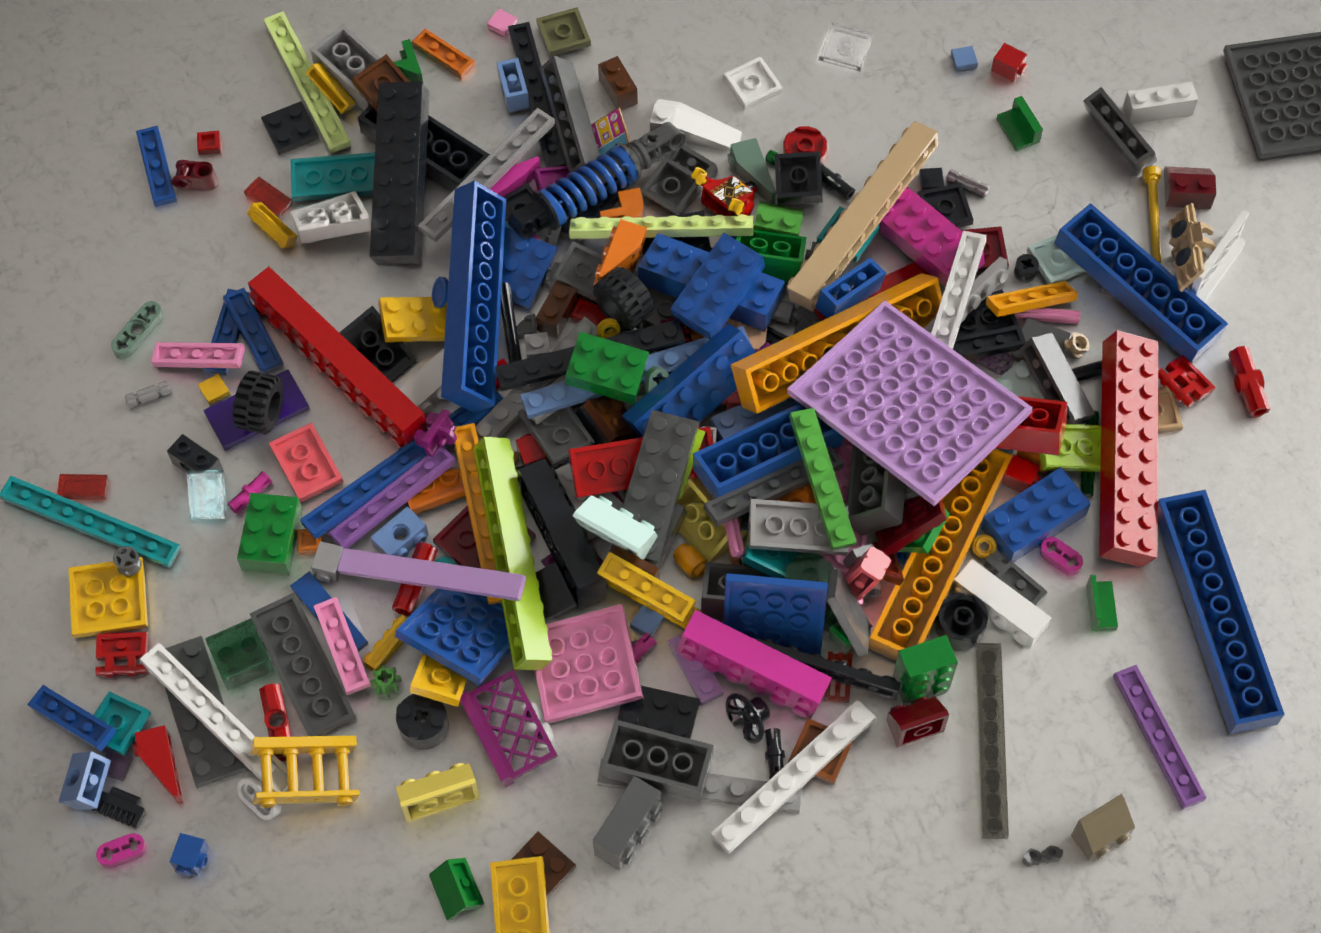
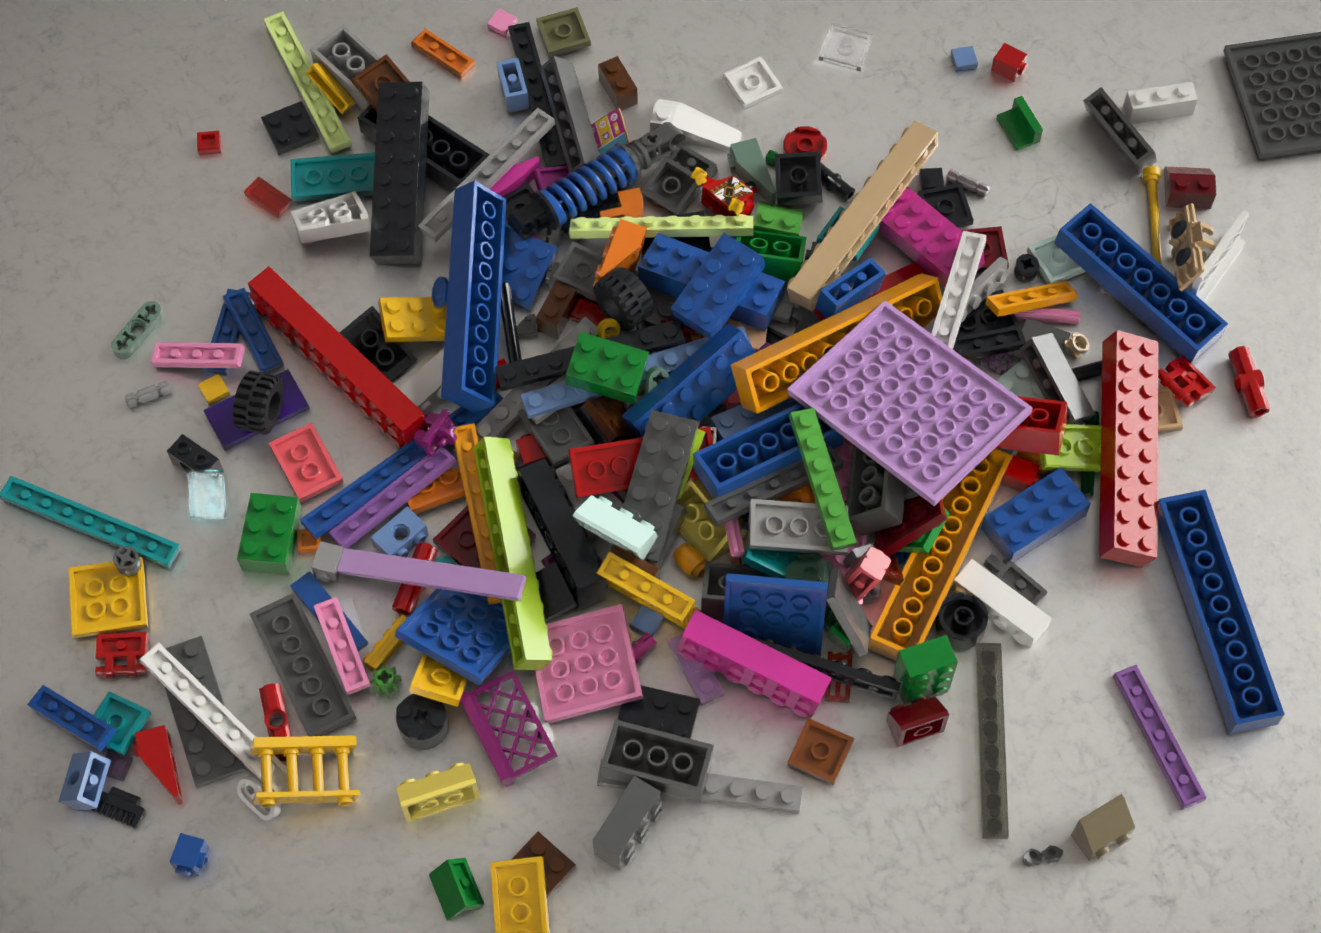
clear red tile [57,474,109,500] -> none
dark pink beam [96,833,147,868] -> none
blue tile [136,126,177,207] -> none
dark red piece [172,160,218,191] -> none
clear green piece [205,618,274,691] -> none
dark pink pin [227,471,272,515] -> none
yellow piece [247,202,298,249] -> none
green slope [394,39,423,82] -> none
light grey brick [524,332,550,358] -> none
white plate [711,700,876,854] -> none
black wheel [725,693,770,744] -> none
black pin [764,728,785,780] -> none
yellow plate [972,534,997,559] -> none
dark pink beam [1040,537,1083,576] -> none
green panel [1086,575,1118,631] -> none

